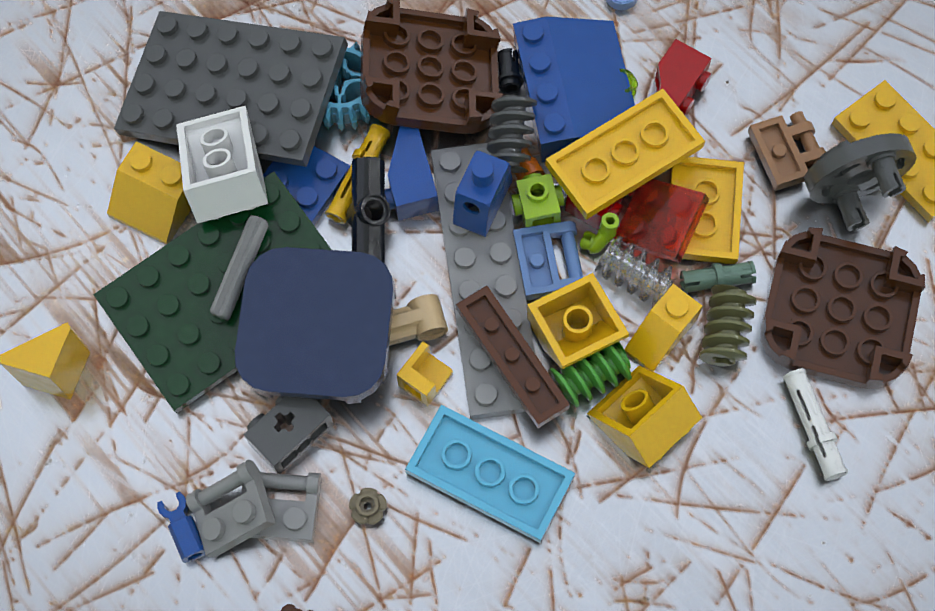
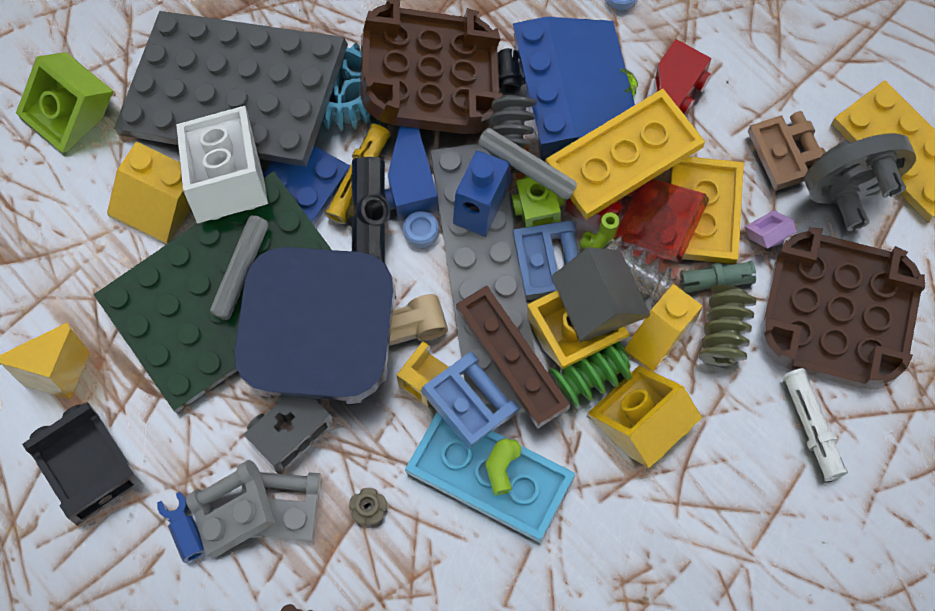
none -> lime slope [16,52,114,153]
none -> black panel [22,402,142,526]
none -> light blue tile [403,211,439,248]
none -> medium blue plate [421,352,520,449]
none -> light grey axle [478,128,577,199]
none -> lime arm [485,438,522,496]
none -> dark grey slope [552,247,650,343]
none -> lavender plate [744,210,797,248]

